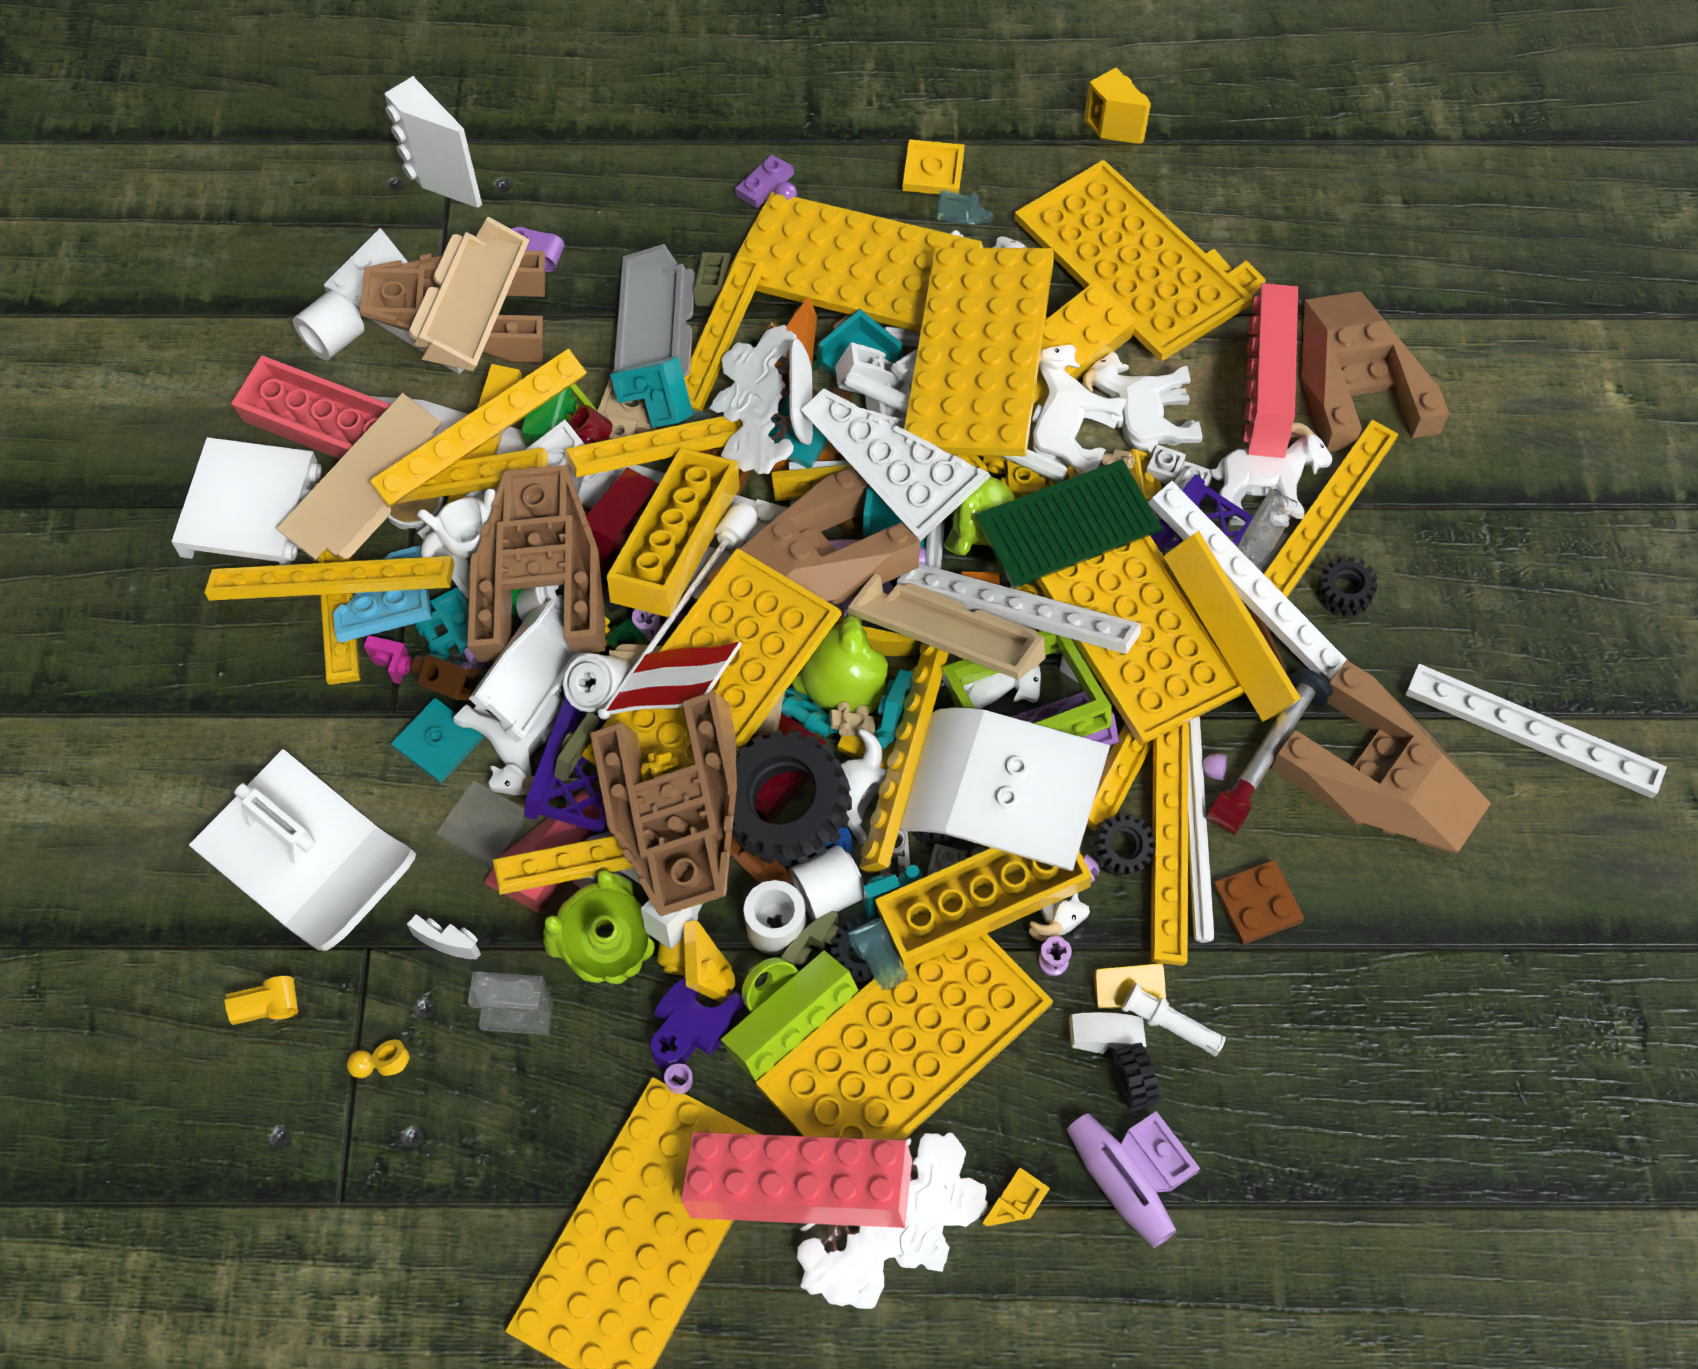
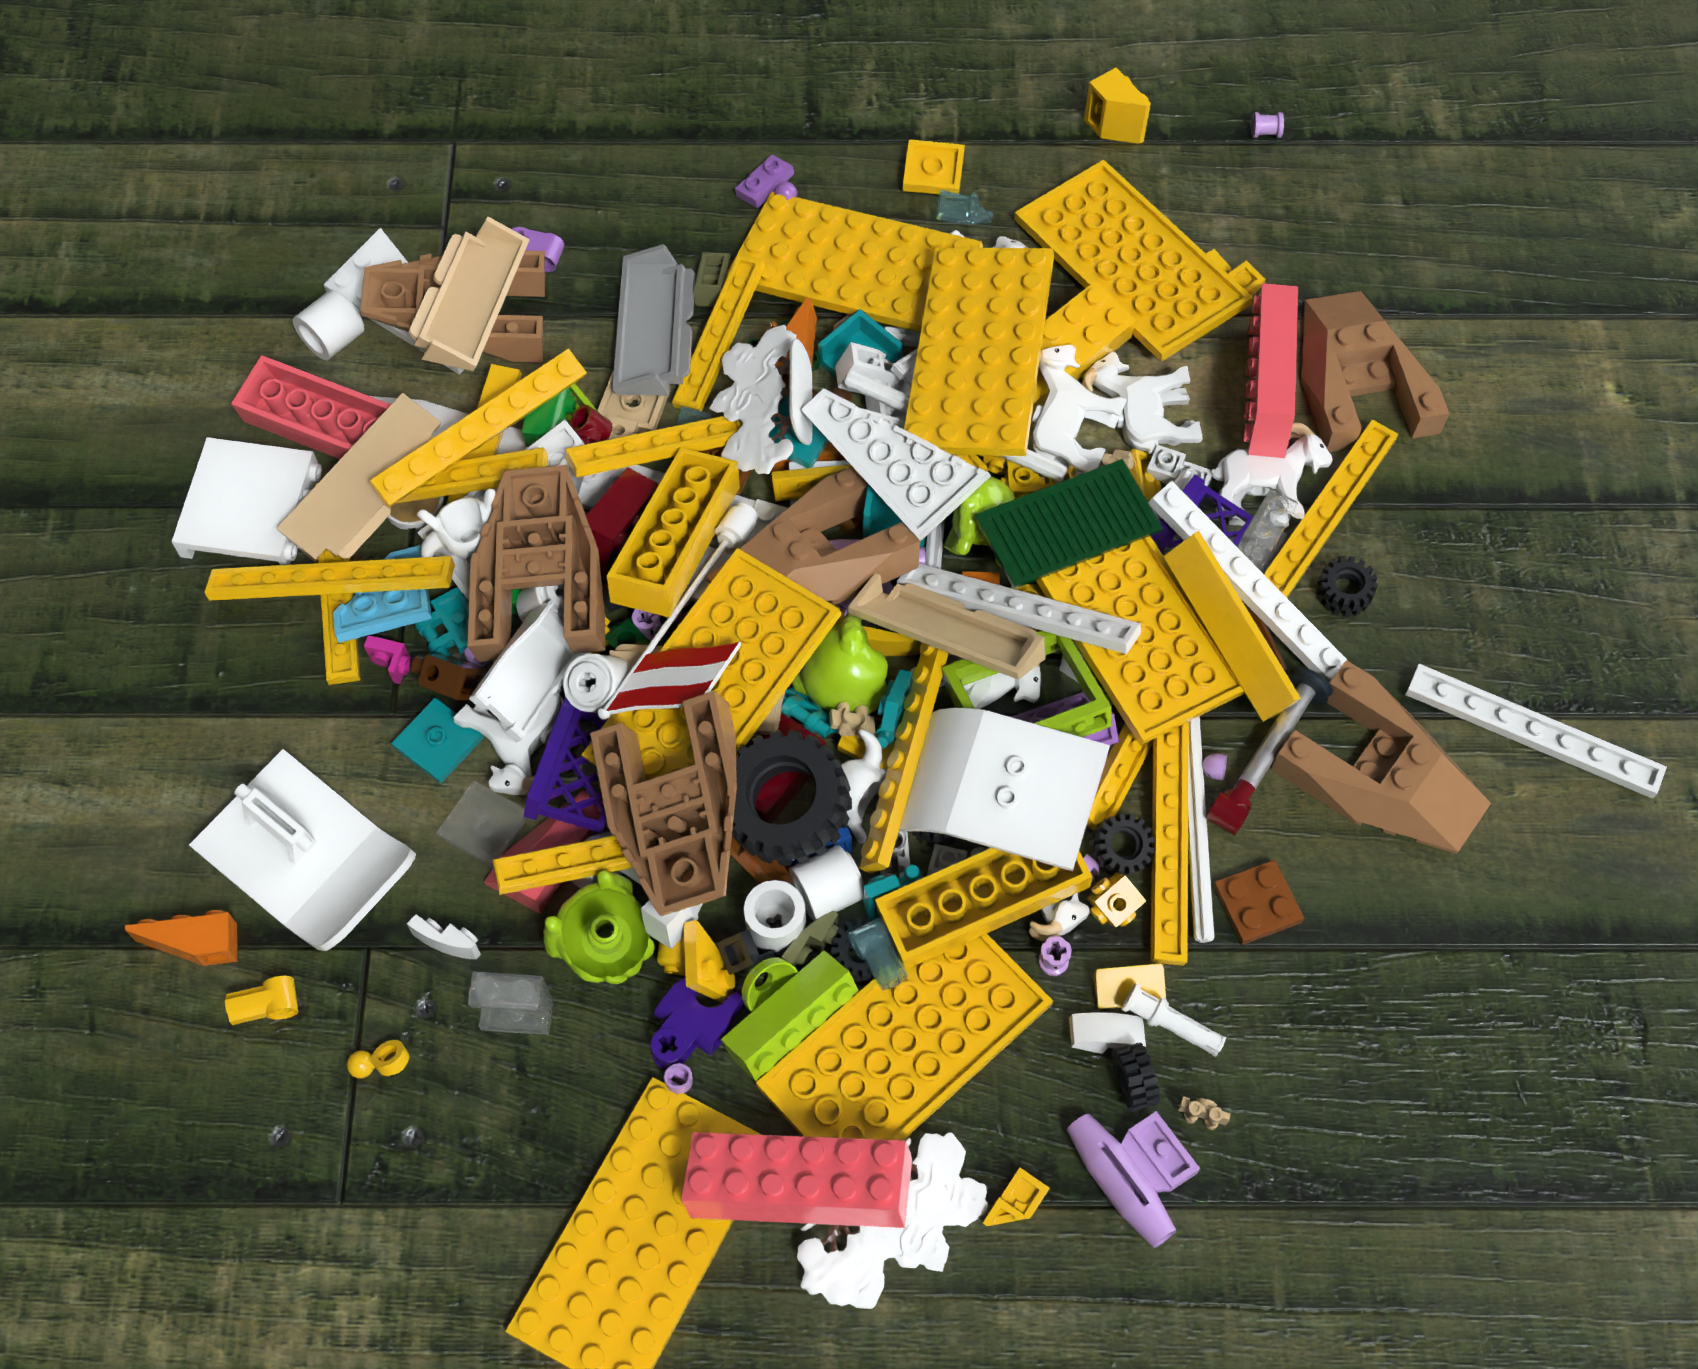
white slope [384,77,482,208] -> none
olive plate [554,712,599,781] -> none
teal panel [610,356,693,428] -> none
yellow gear [641,750,683,782] -> none
none -> orange slope [125,910,238,966]
none -> black panel [717,930,777,975]
none -> brick [1086,873,1146,928]
none -> tan piece [1178,1096,1231,1130]
none -> lavender bush [1251,112,1284,138]

